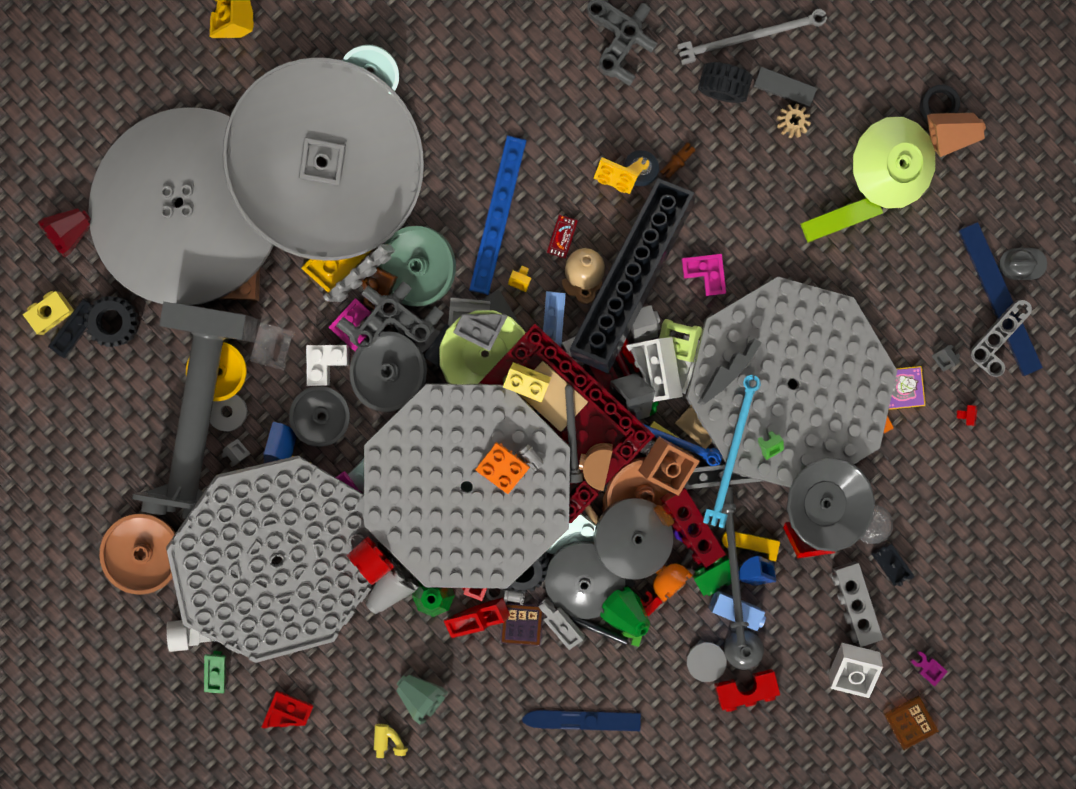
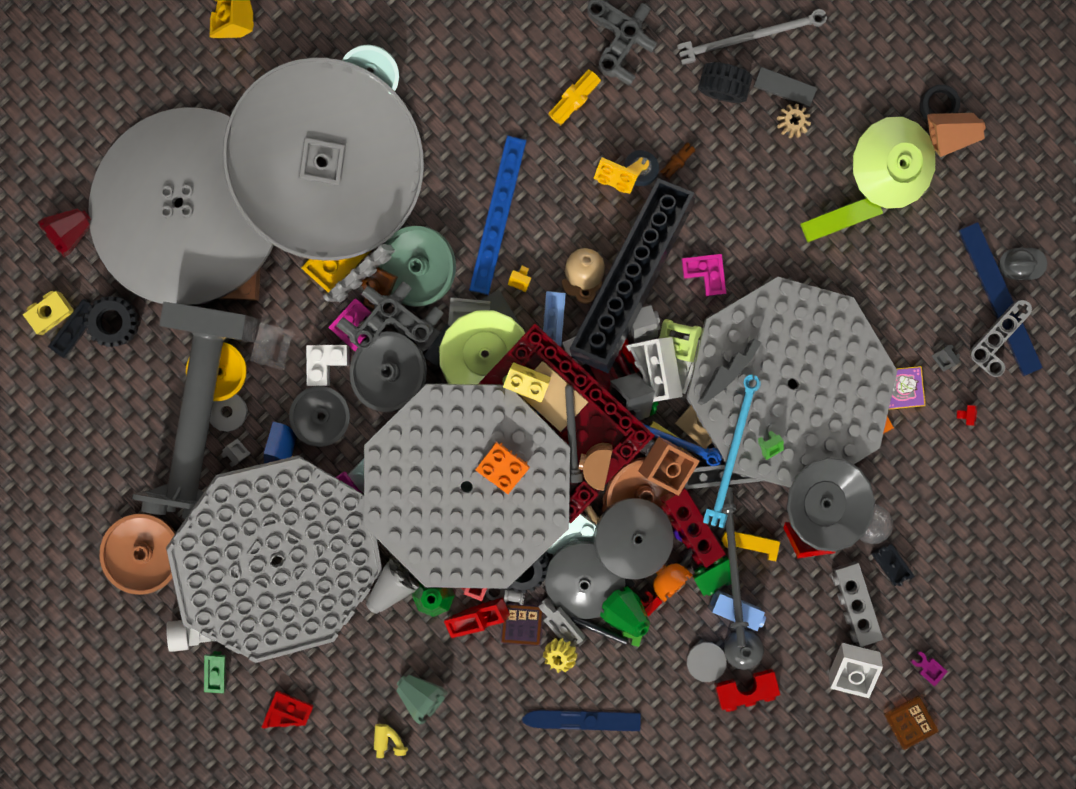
red brick [346,536,394,585] -> none
flat silver wing [453,314,508,351] -> none
light grey pin [518,444,544,471] -> none
dark red tile [547,215,578,259] -> none
clear orange tile [653,505,674,527] -> none
blue brick [739,556,776,586] -> none
none -> light yellow gear [543,638,578,673]
none -> yellow piece [548,69,601,126]

